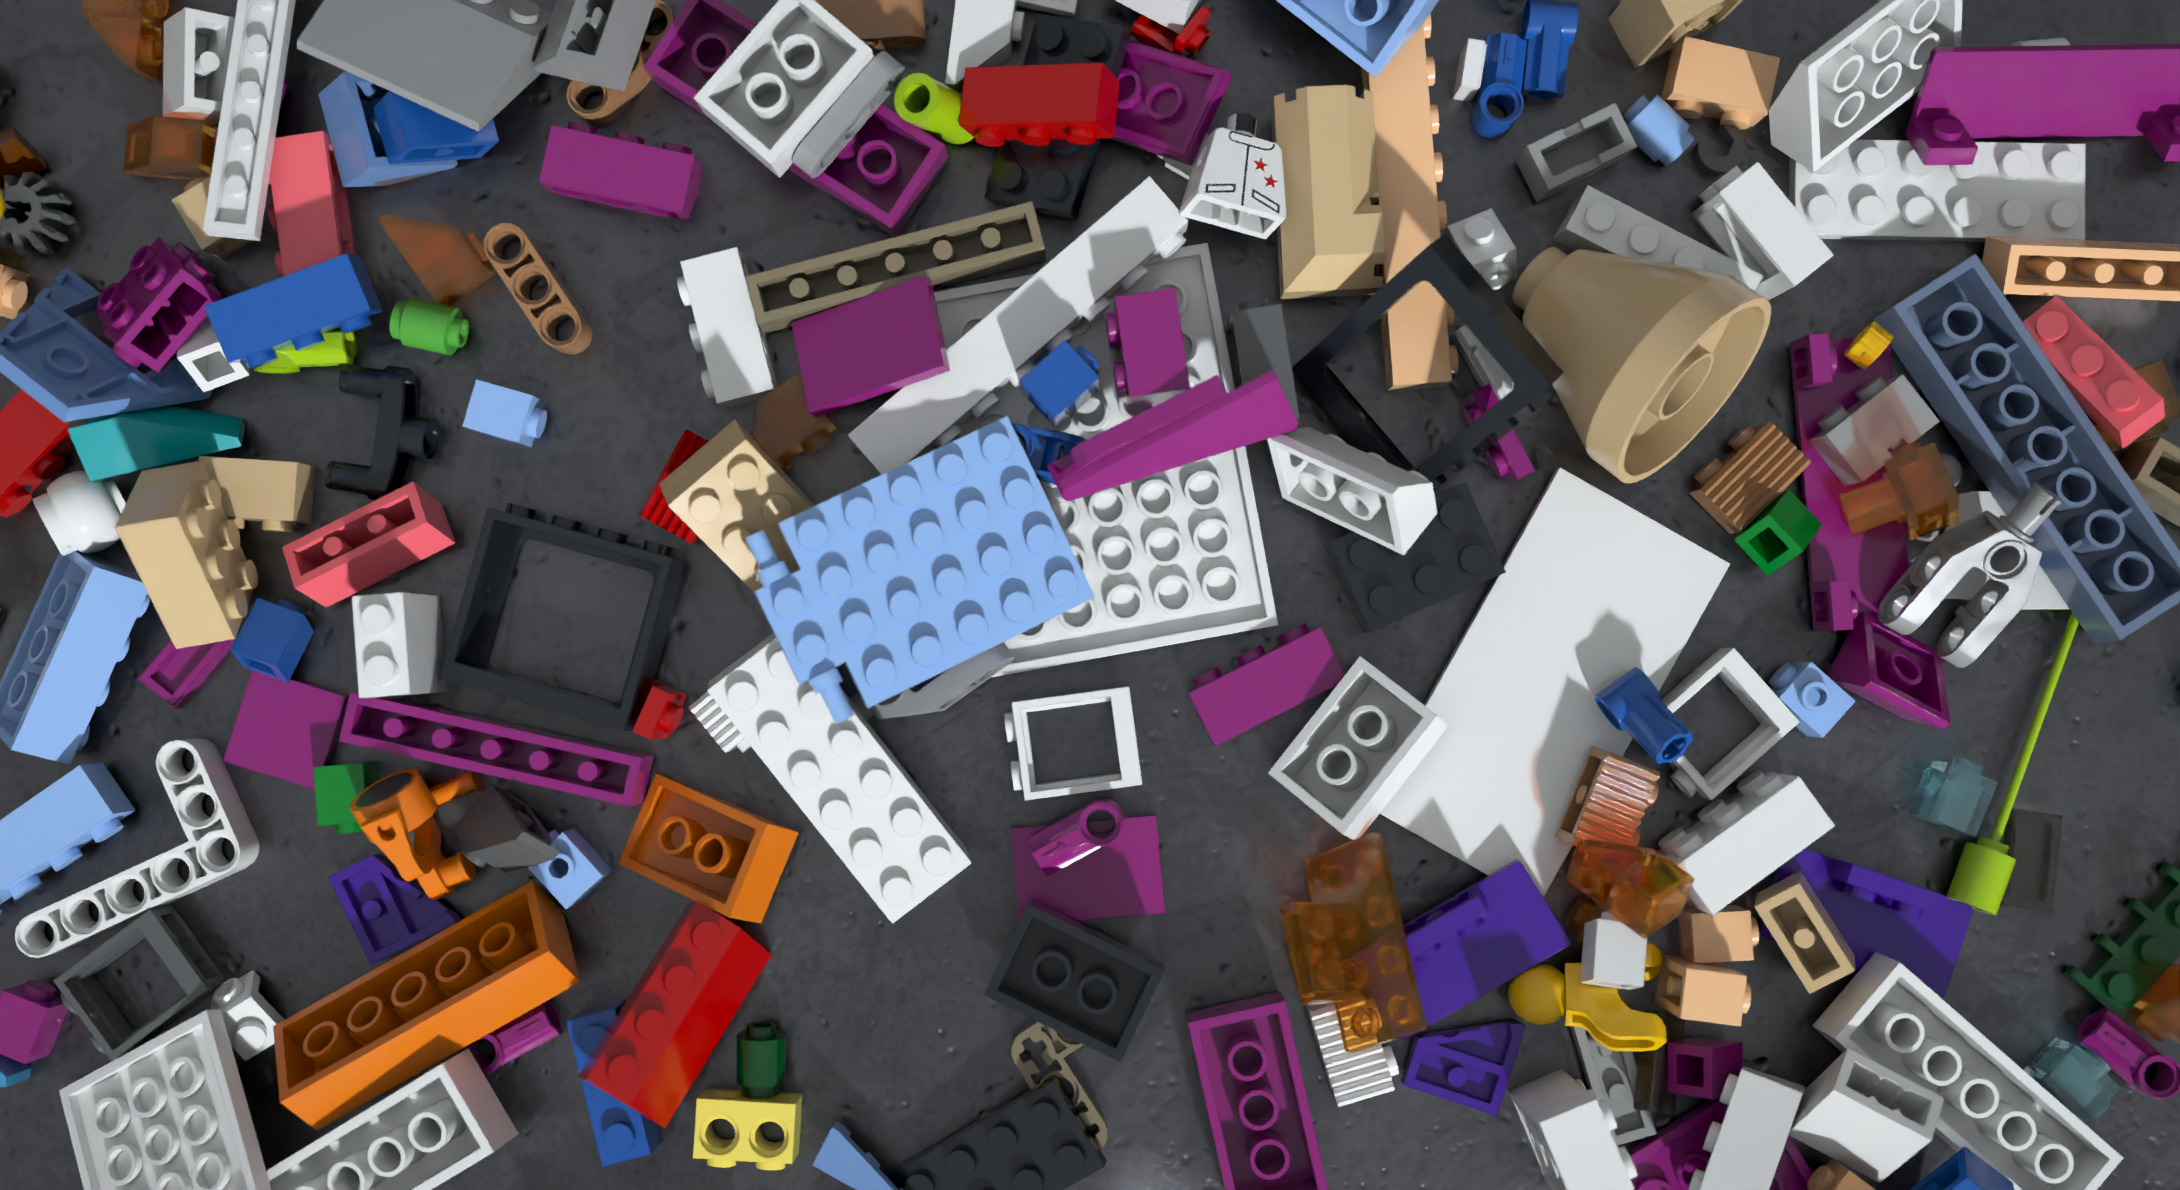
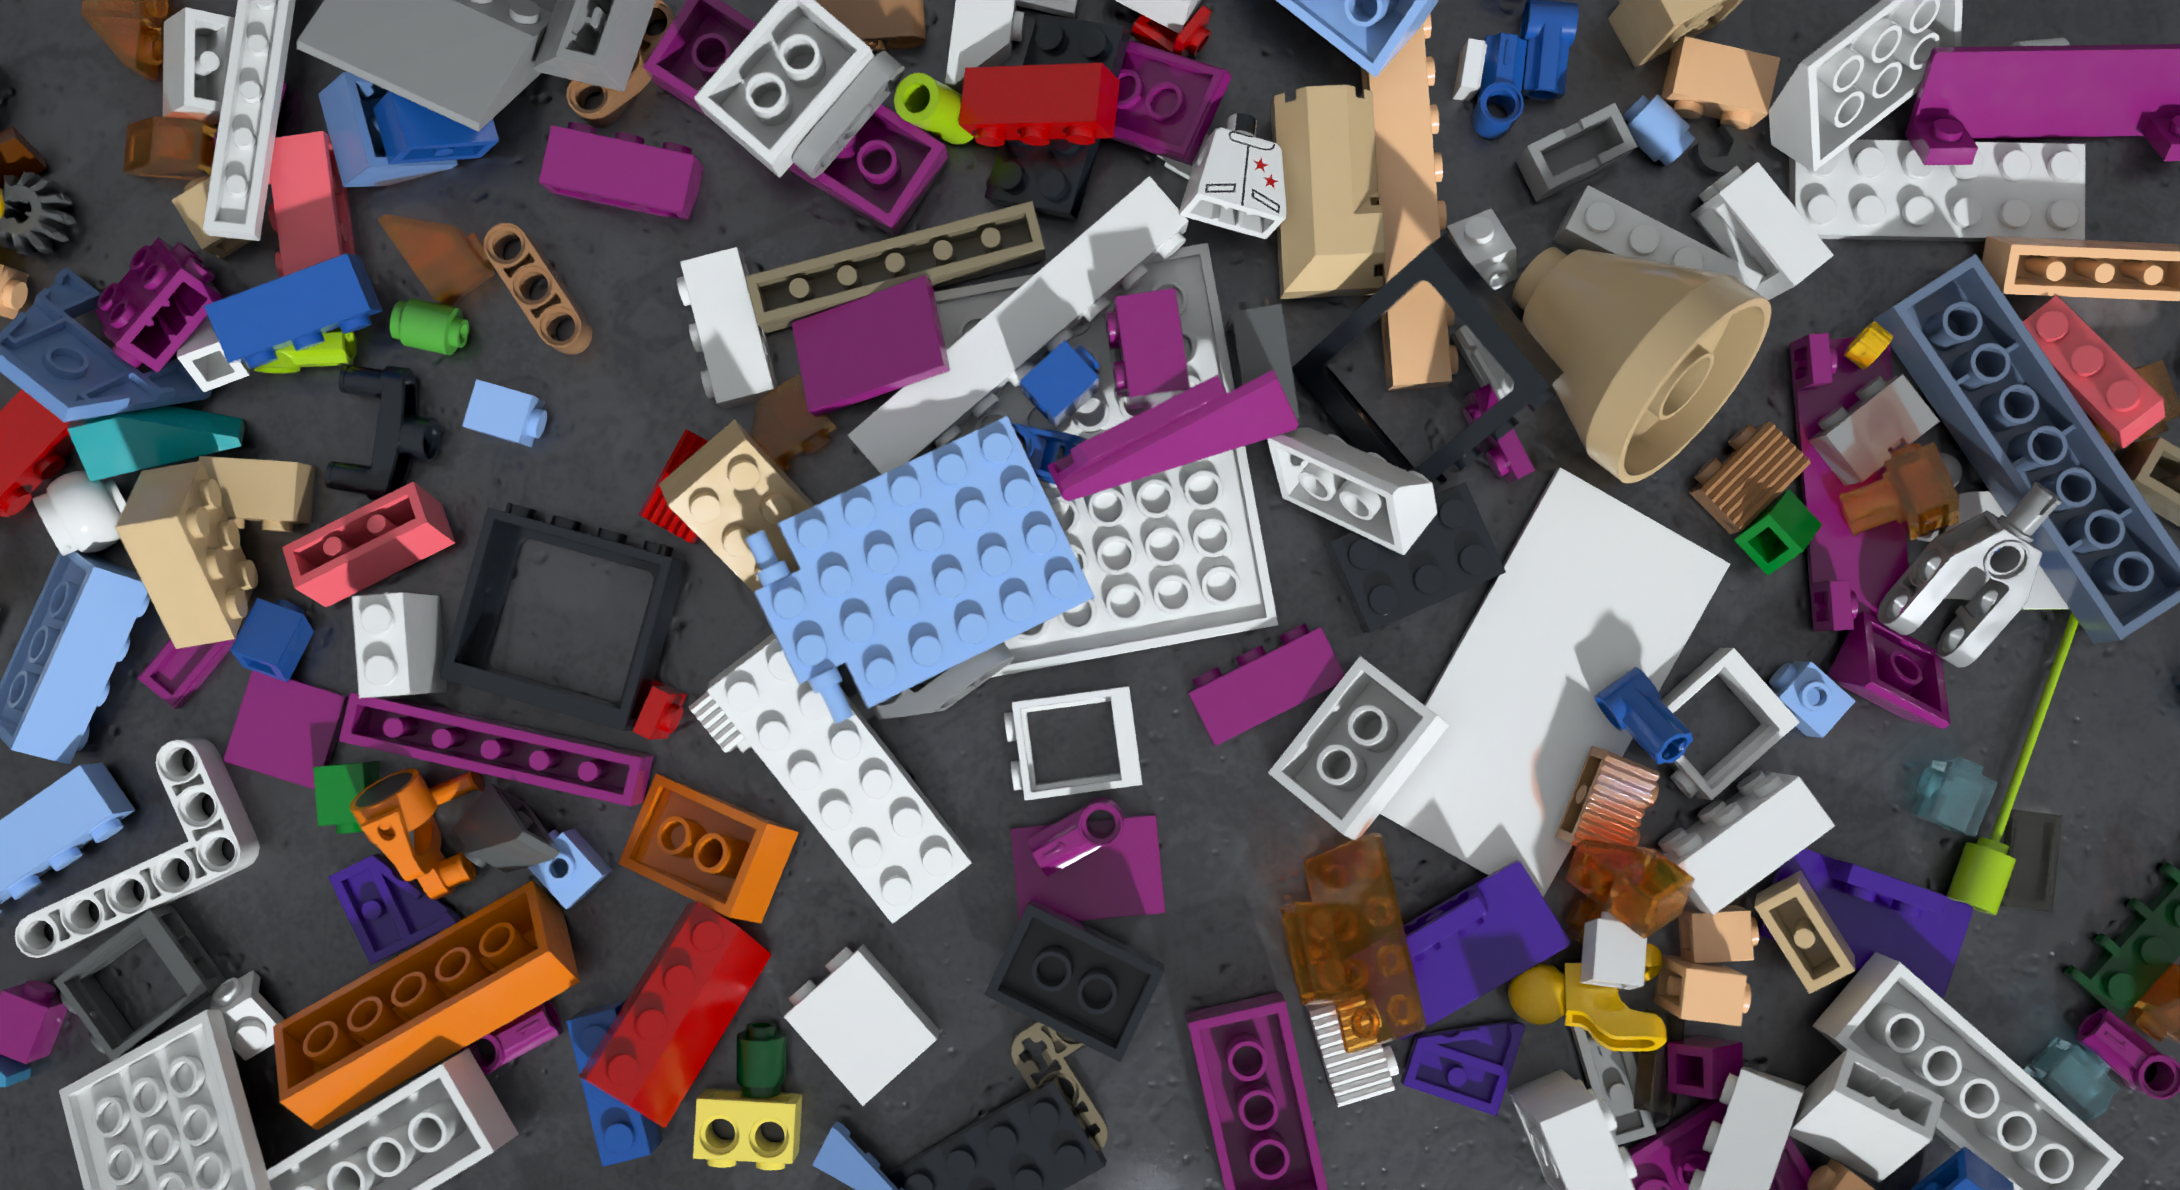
none -> white brick [784,944,940,1106]

